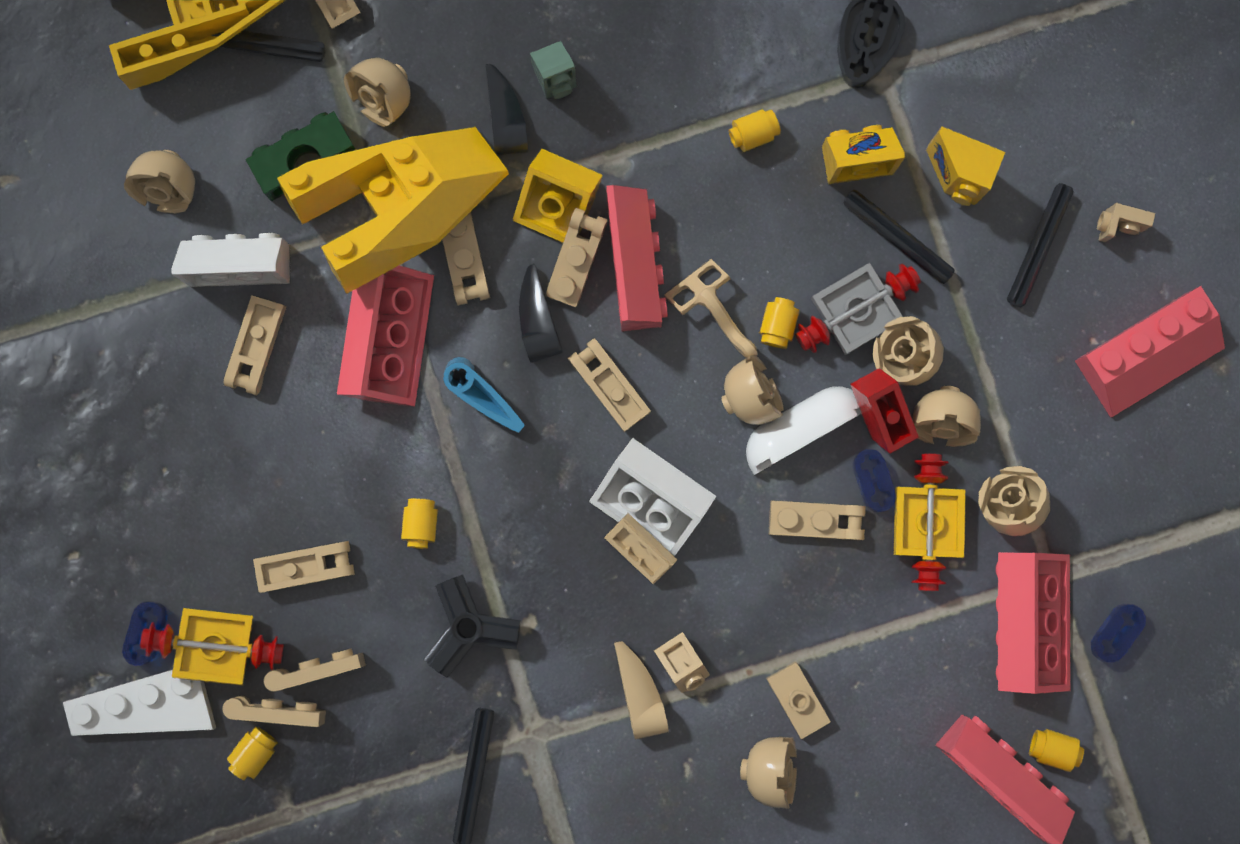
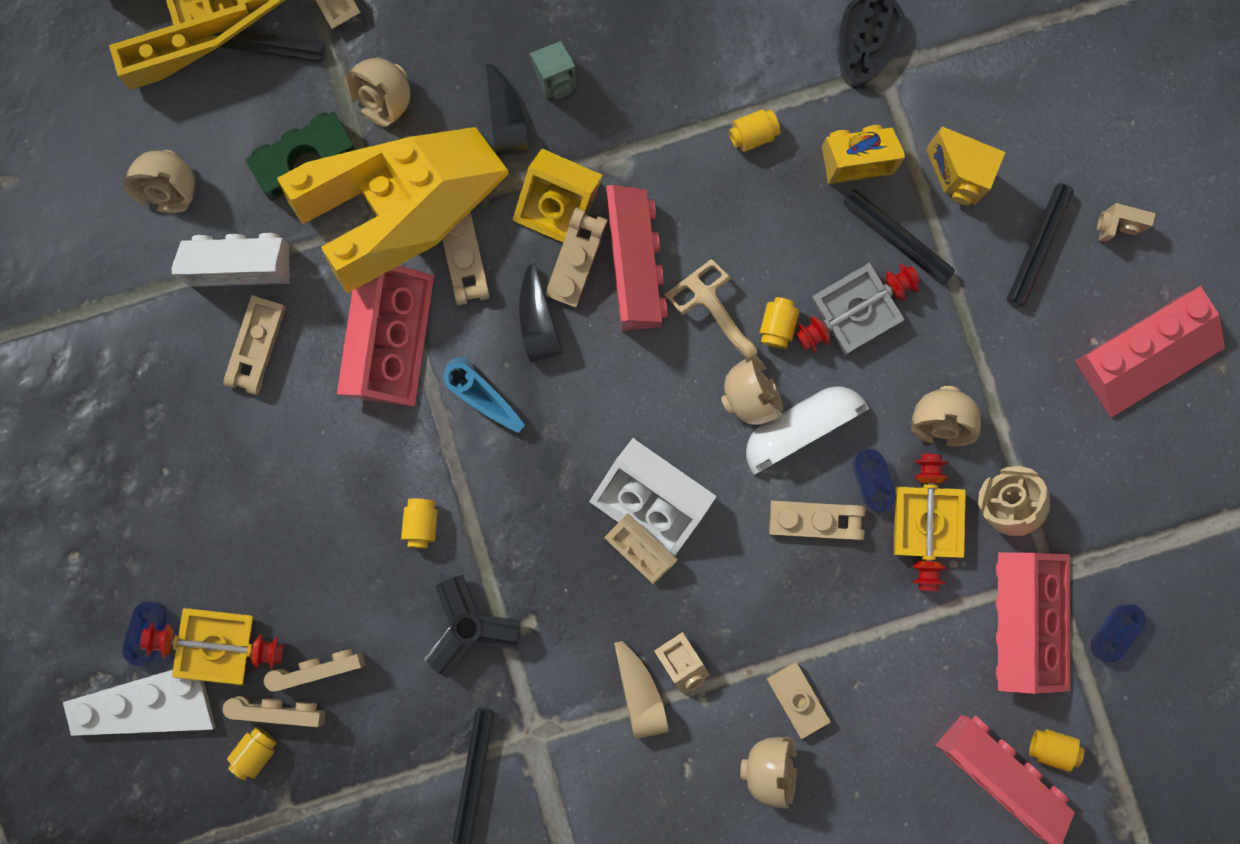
tan plate [253,541,355,593] -> none
tan plate [567,338,651,433] -> none
red brick [850,368,919,454] -> none
tan cylinder [873,316,944,386] -> none

